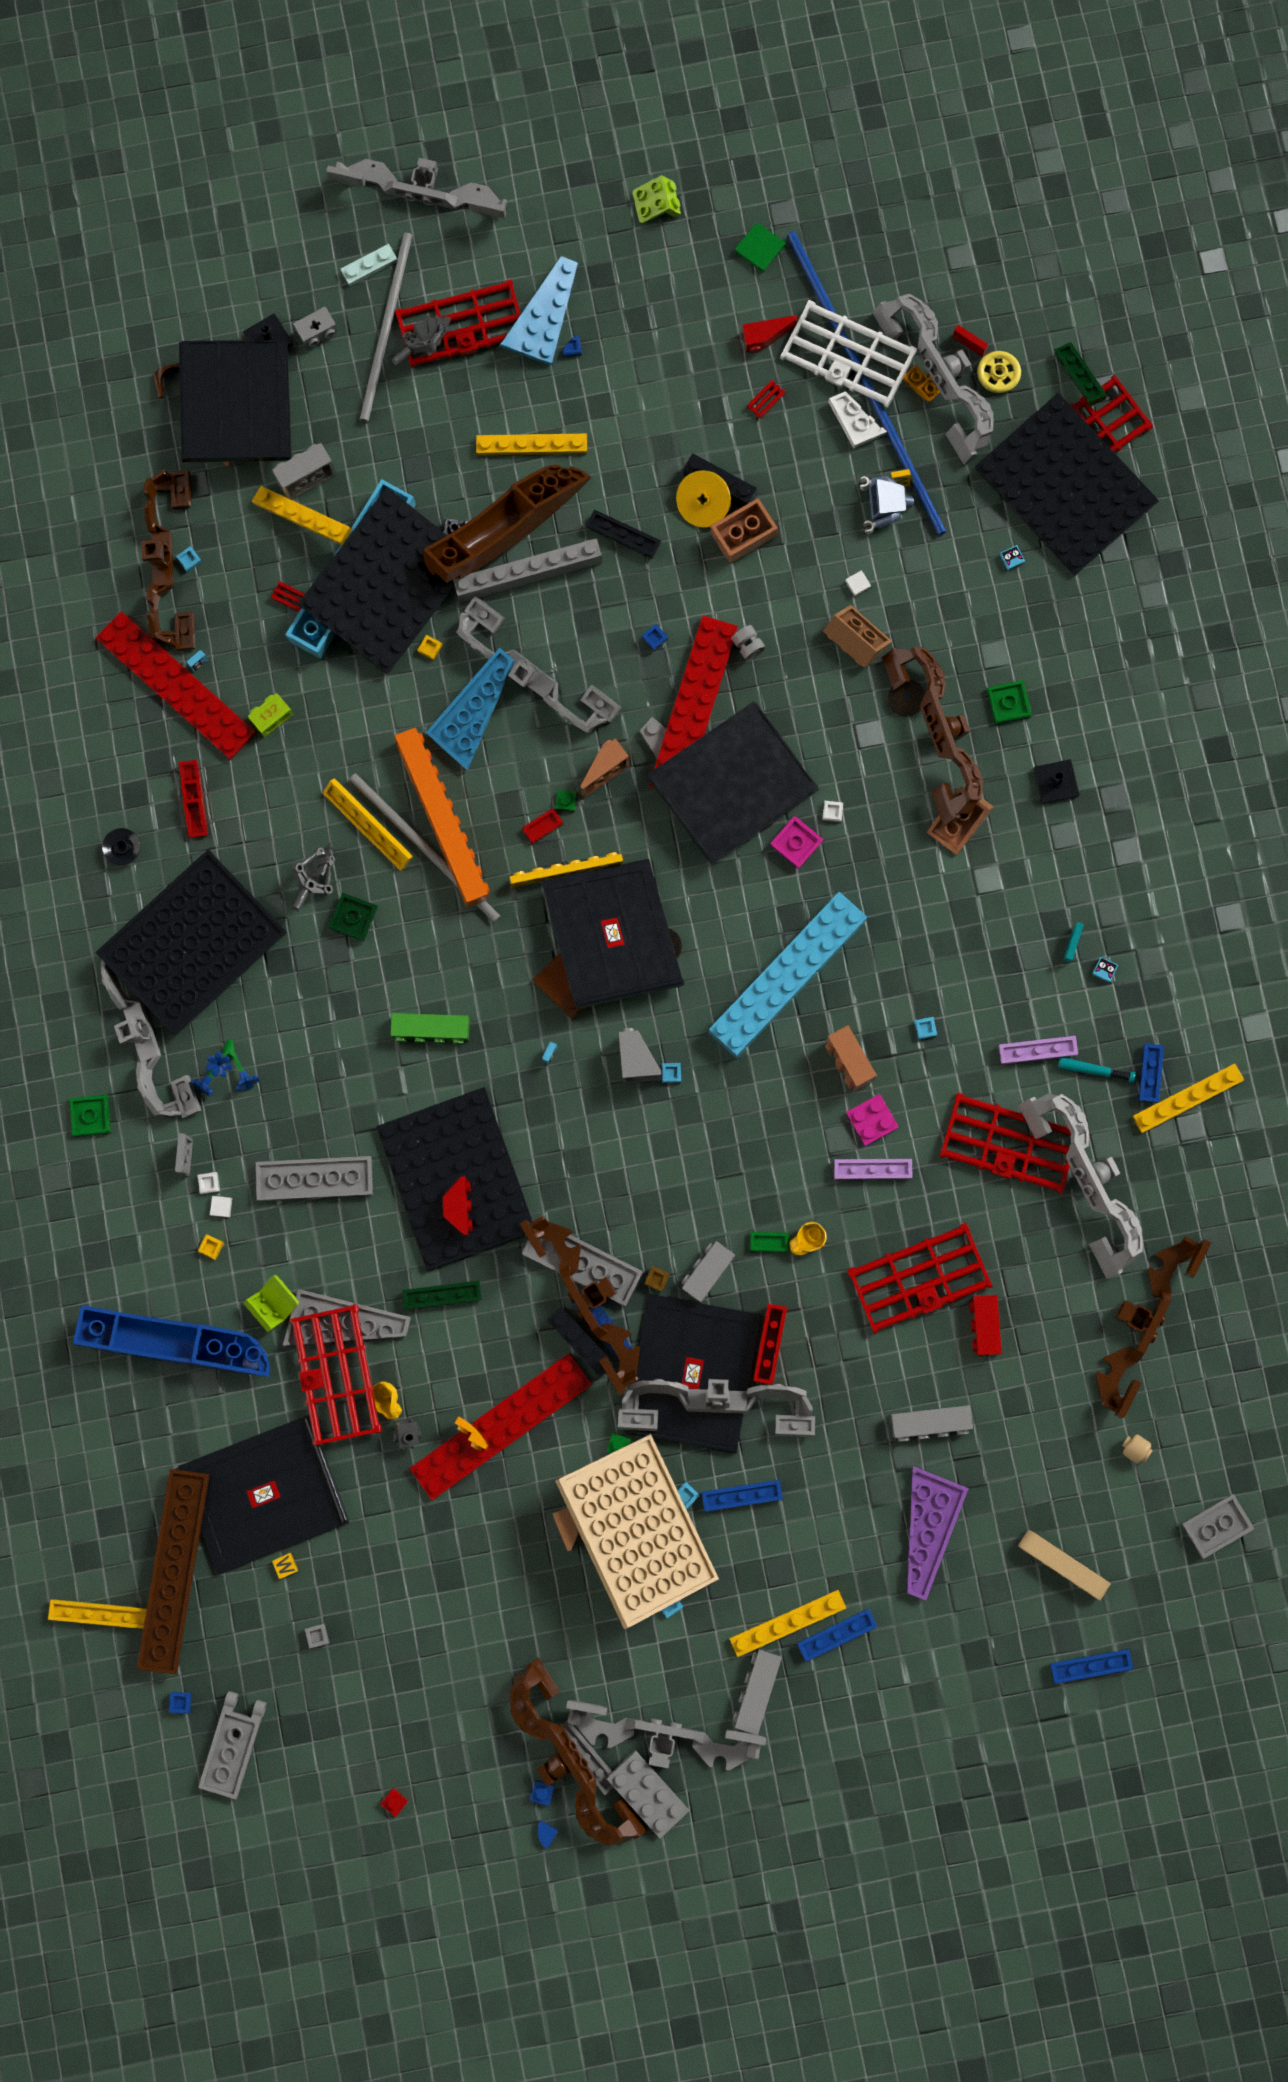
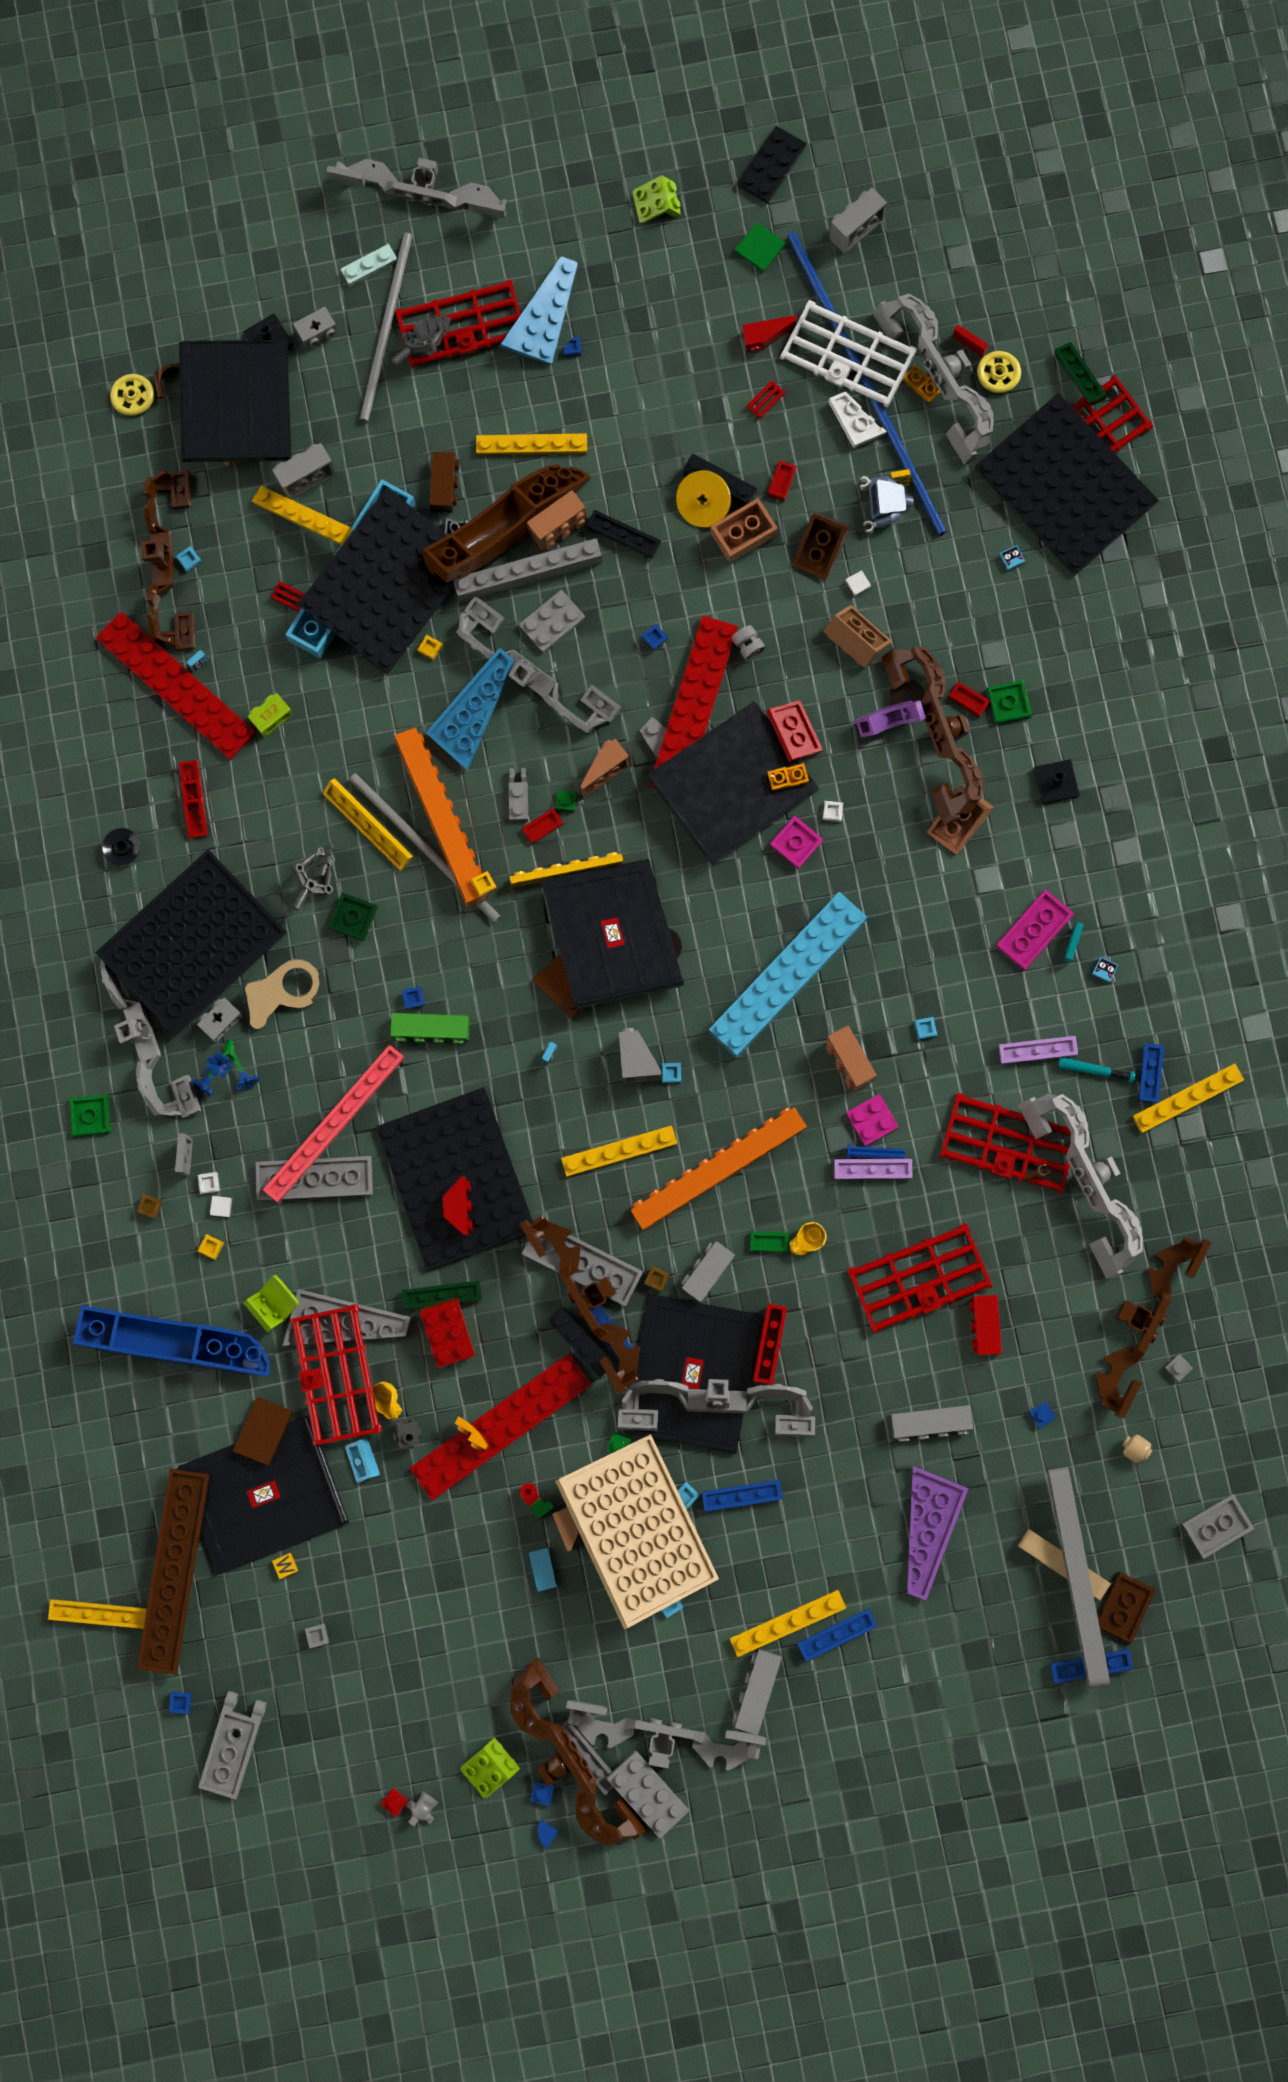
none -> light yellow plate [110,374,154,416]
none -> pearl gold plate [137,1194,163,1219]
none -> light grey brick [197,997,243,1043]
none -> reddish brown tile [233,1397,293,1466]
none -> tan animal [245,959,319,1029]
none -> coral plate [263,1045,405,1203]
none -> medium azure slope [345,1438,380,1483]
none -> blue plate [402,986,425,1010]
none -> light grey piece [406,1791,439,1827]
none -> red brick [420,1297,475,1368]
none -> reddish brown brick [430,452,460,512]
none -> lime bracket [460,1737,520,1798]
none -> yellow tile [471,871,497,897]
none -> light grey hinge [509,768,529,821]
none -> light grey plate [519,589,586,654]
none -> leg [520,1483,555,1519]
none -> nougat brick [527,490,587,552]
none -> medium azure tile [529,1548,557,1592]
none -> yellow plate [561,1125,678,1177]
none -> orange brick [631,1107,807,1231]
none -> black plate [737,126,807,204]
none -> red tile [767,460,797,502]
none -> plate [767,700,823,762]
none -> light orange slope [767,763,809,790]
none -> reddish brown slope [792,512,851,580]
none -> light grey brick [830,187,887,254]
none -> blue axle [847,1144,905,1159]
none -> medium lavender arch [855,700,926,737]
none -> red tile [948,681,990,718]
none -> dark pink tile [995,889,1074,971]
none -> reddish brown hand [1023,1164,1052,1181]
none -> blue plate [1029,1401,1056,1429]
none -> light grey beam [1047,1467,1110,1689]
none -> reddish brown tile [1098,1572,1156,1644]
none -> light grey plate [1164,1354,1193,1382]

